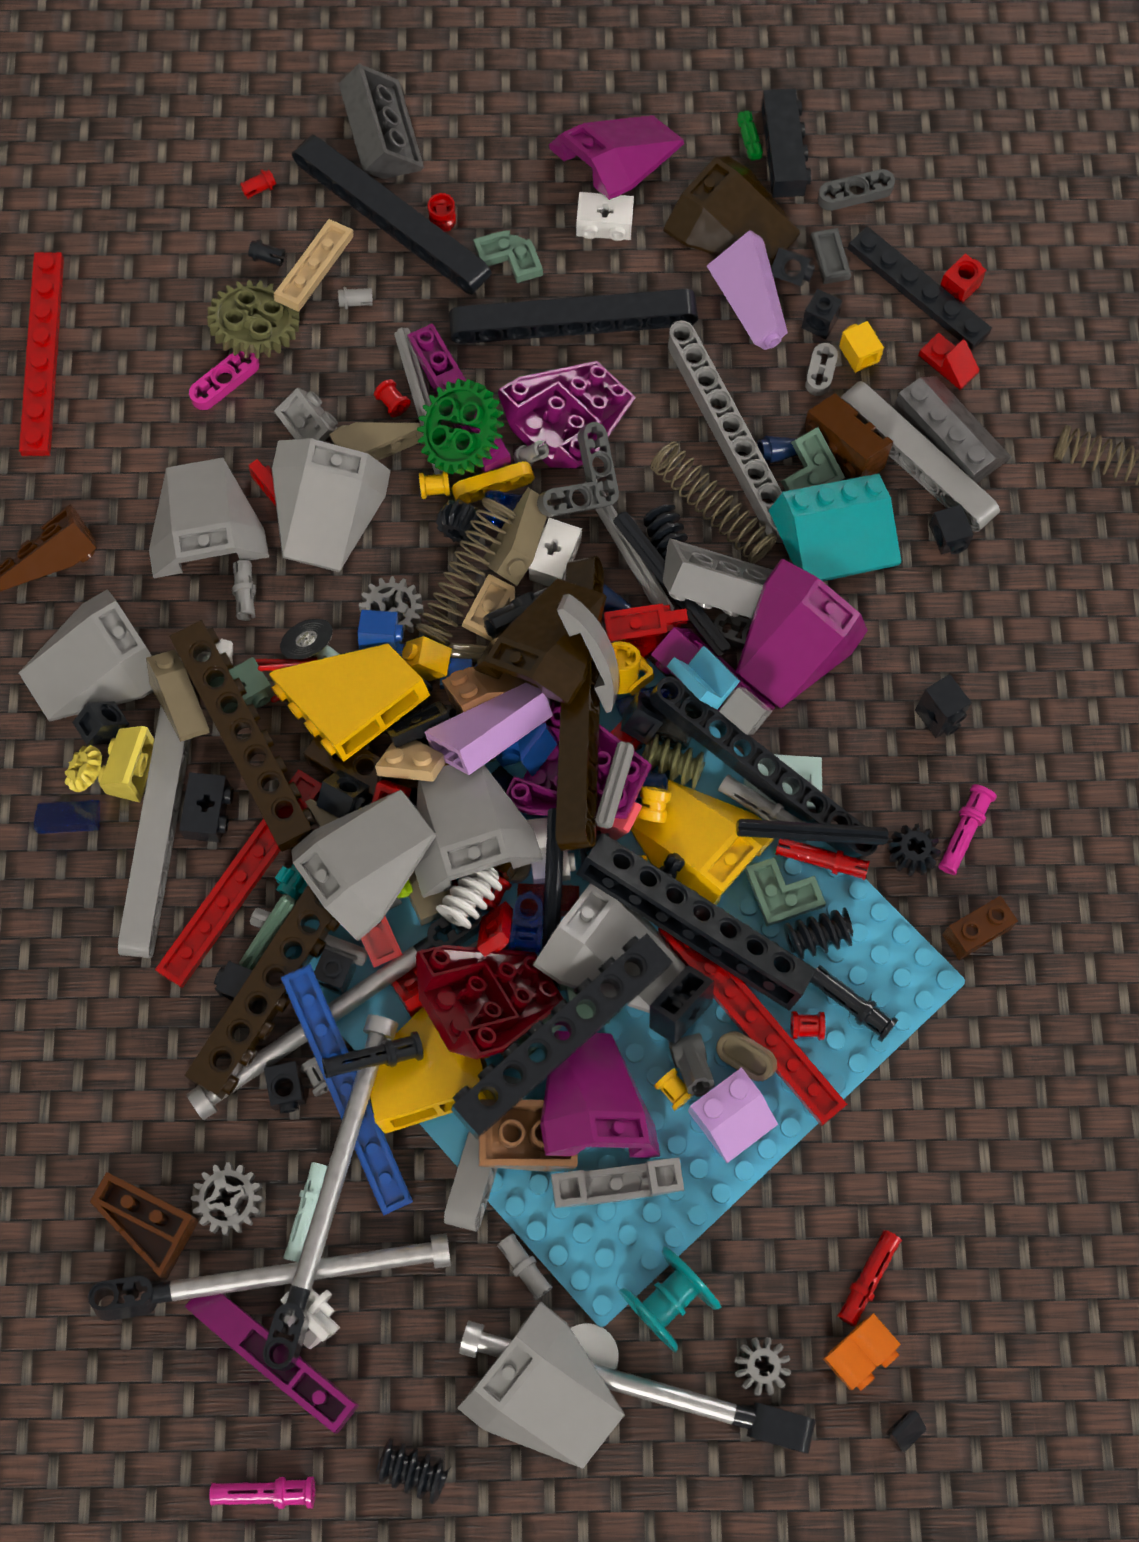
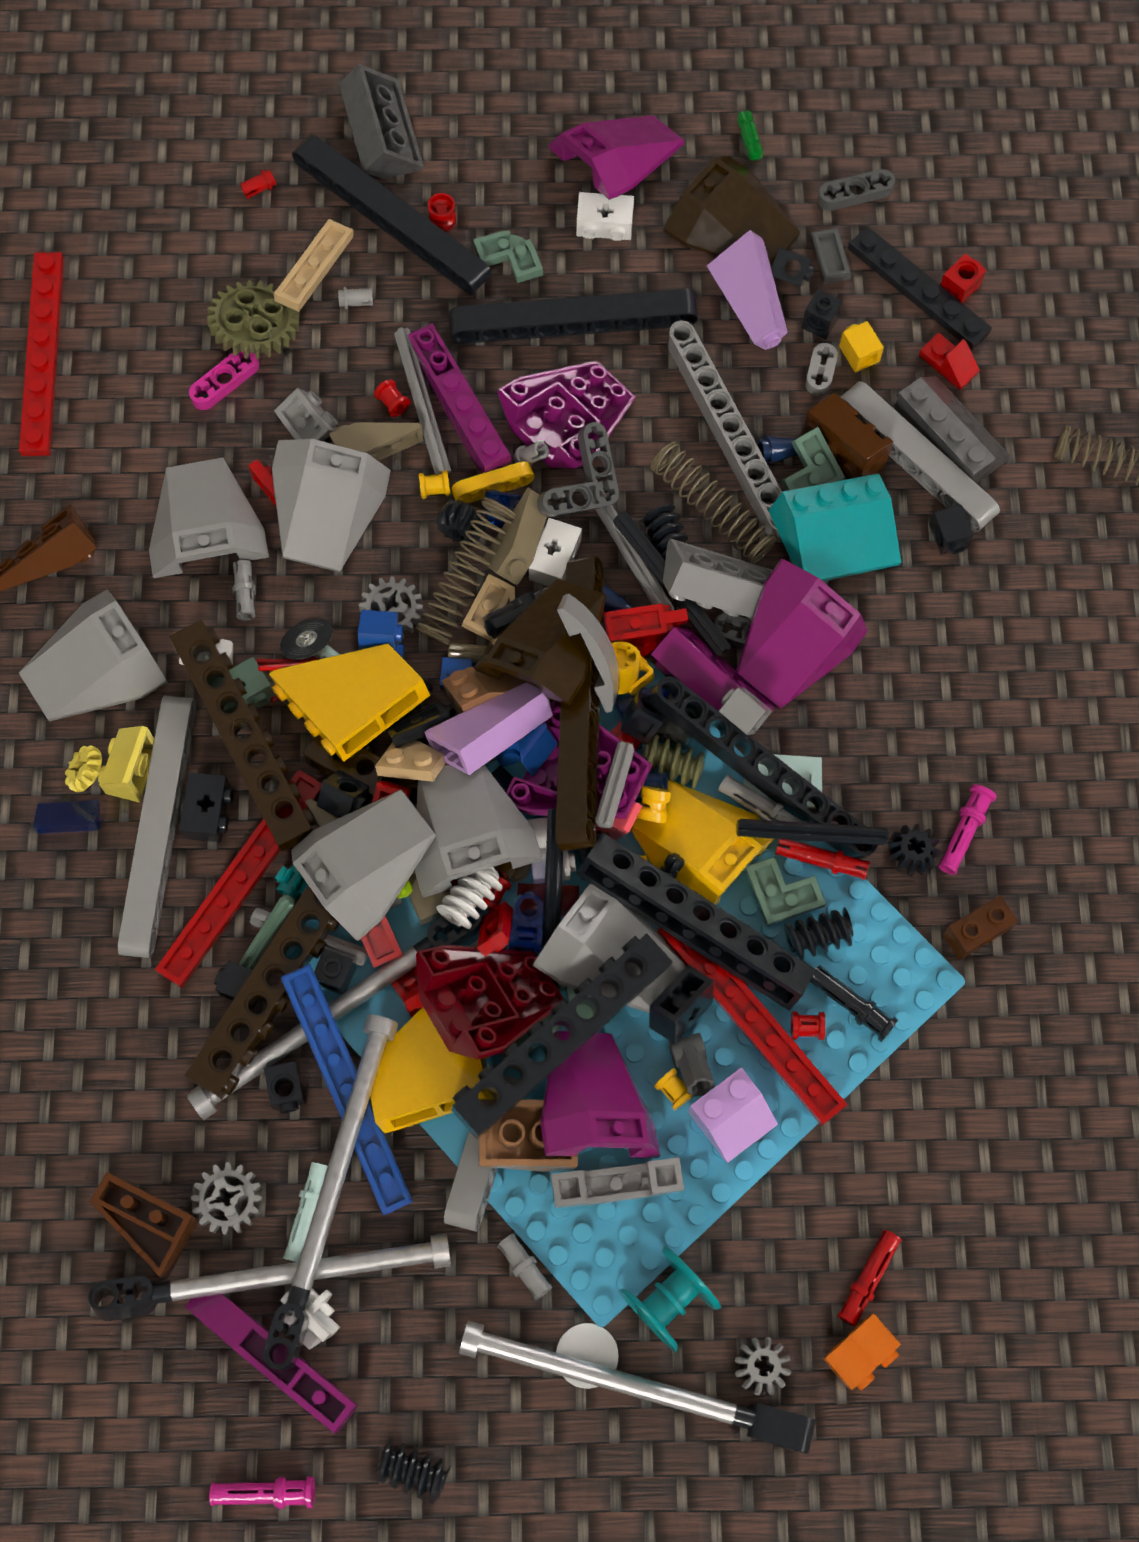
black brick [72,701,129,745] -> none
dark tan slope [146,649,210,742] -> none
black pin [248,239,285,267] -> none
light grey bush [300,1057,329,1096] -> none
black pin [322,1031,423,1079] -> none
yellow brick [402,636,452,681] -> none
green gear [417,379,504,475] -> none
light grey wedge [457,1301,625,1469] -> none
medium azure panel [667,646,740,710] -> none
dark tan tile [716,1031,777,1081] -> none
black brick [761,88,811,198] -> none
black slope [887,1410,926,1452] -> none
black brick [915,674,972,738] -> none

